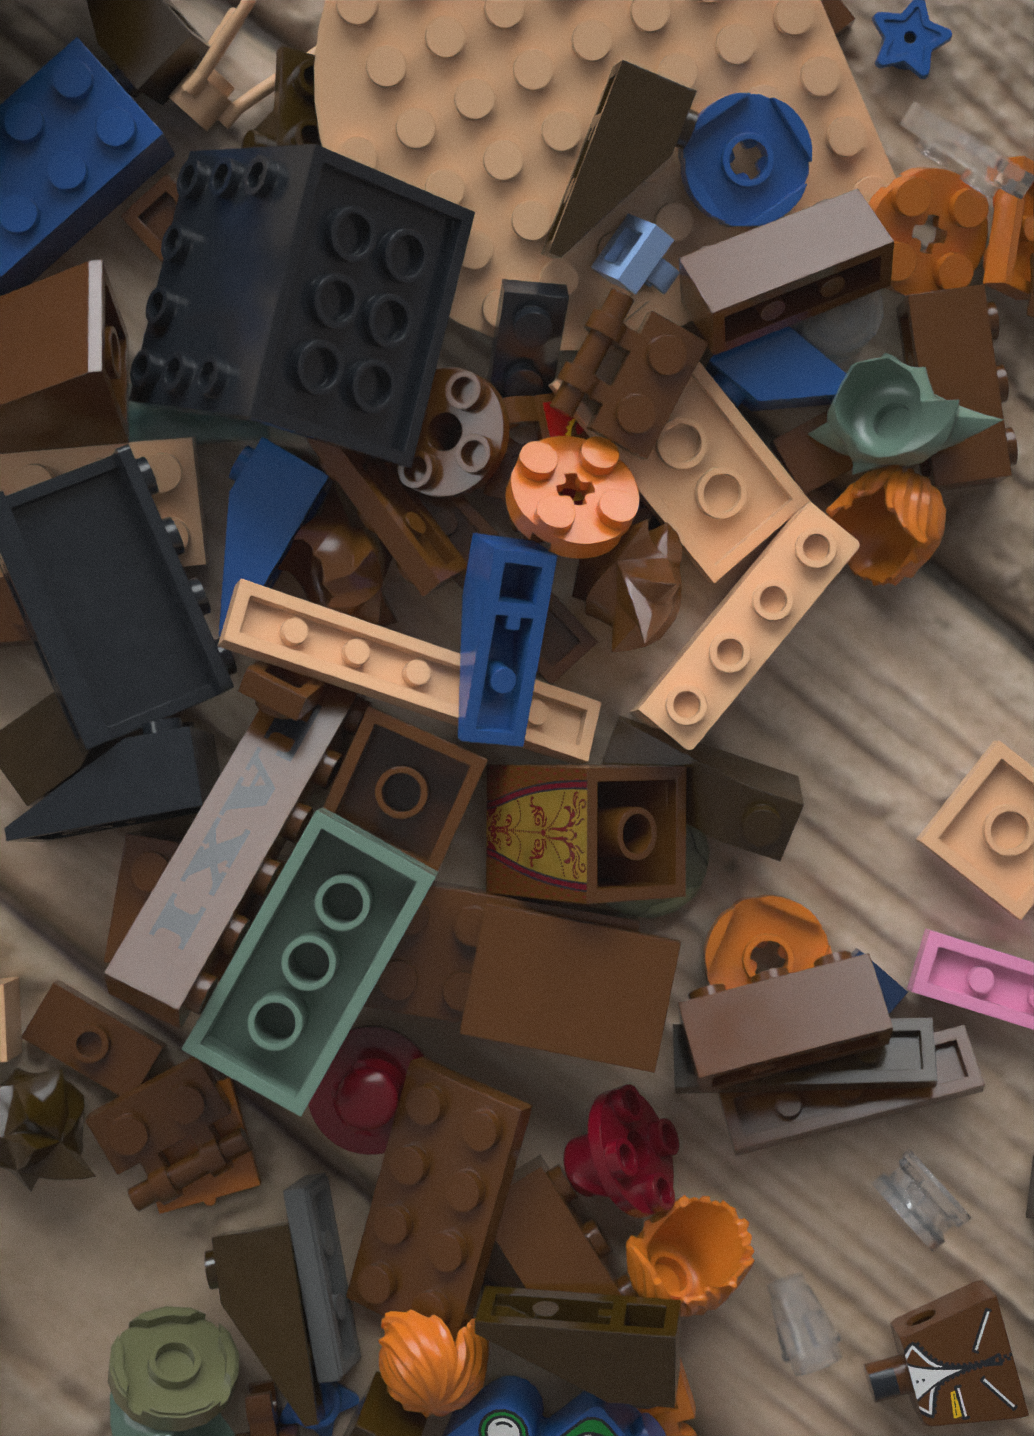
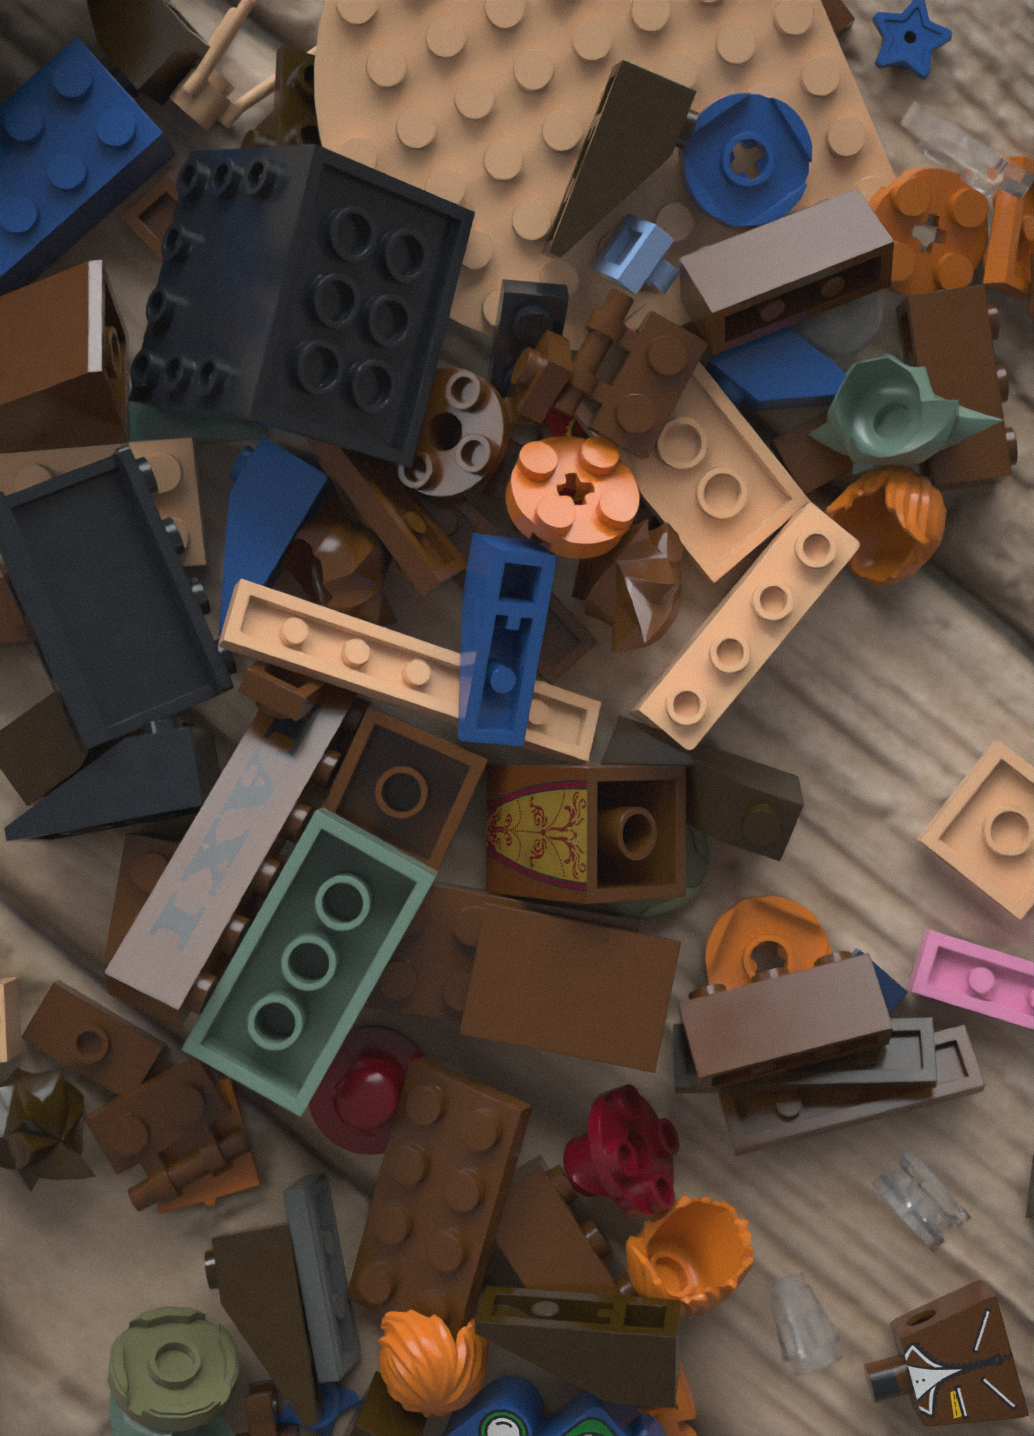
none -> reddish brown plate [511,329,573,424]

